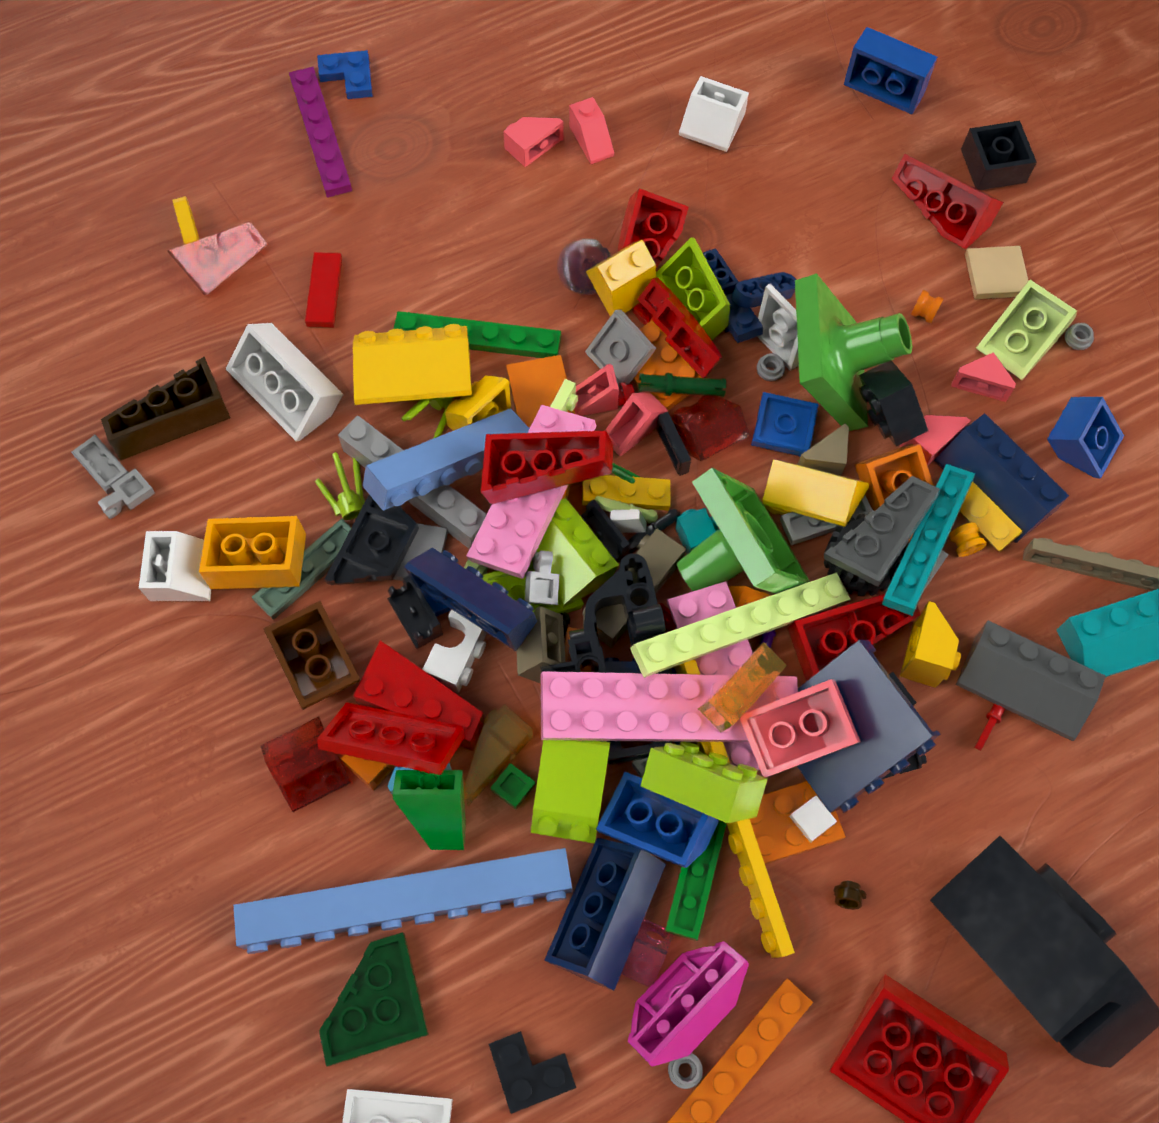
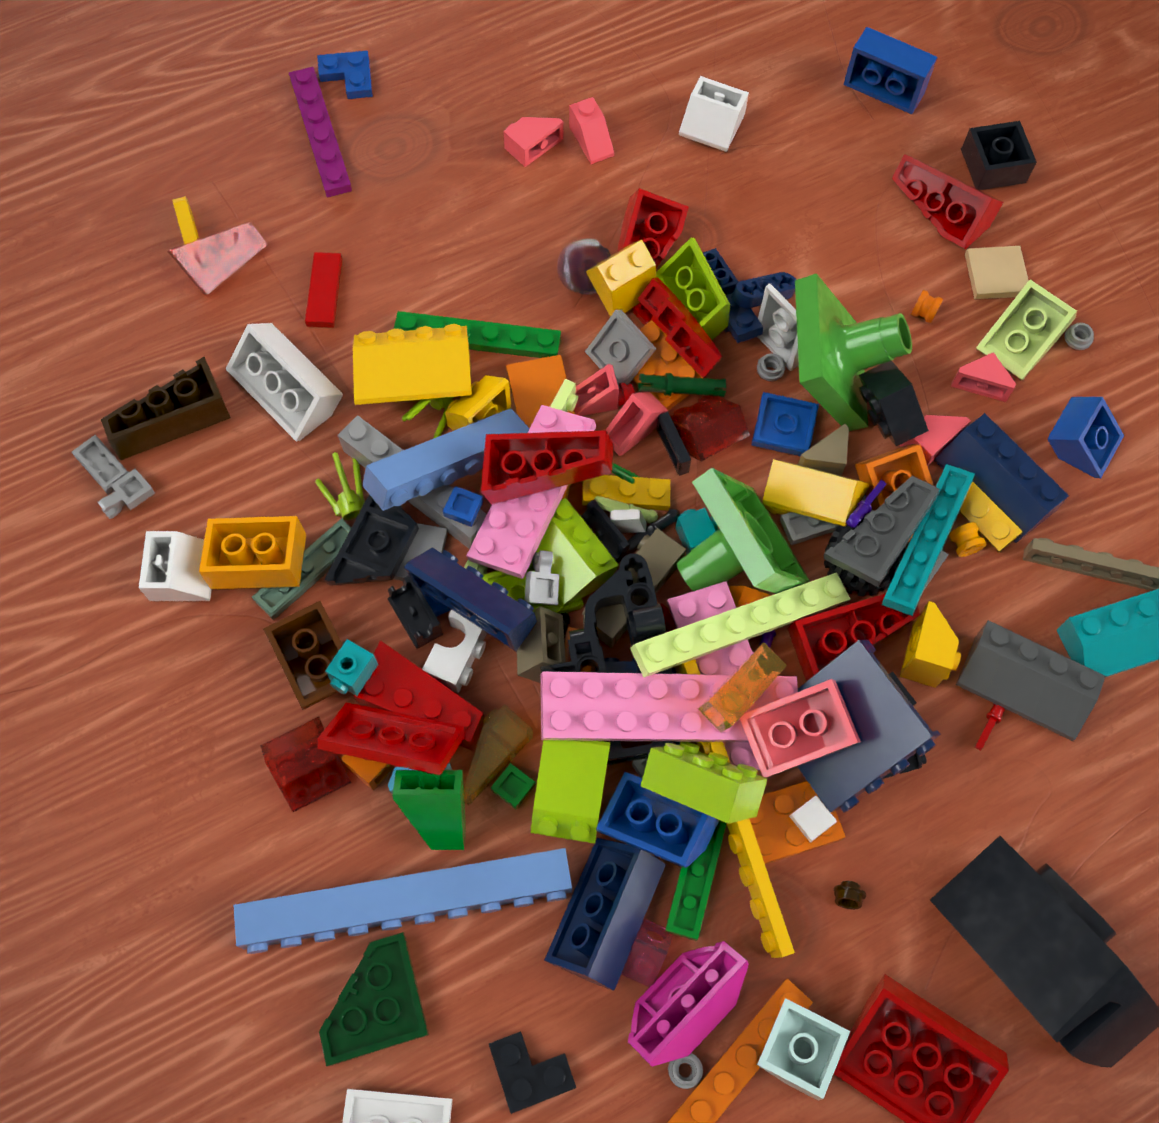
none -> teal brick [325,639,378,696]
none -> blue plate [442,486,483,527]
none -> light aqua slope [757,998,850,1101]
none -> dark purple piece [846,480,887,528]

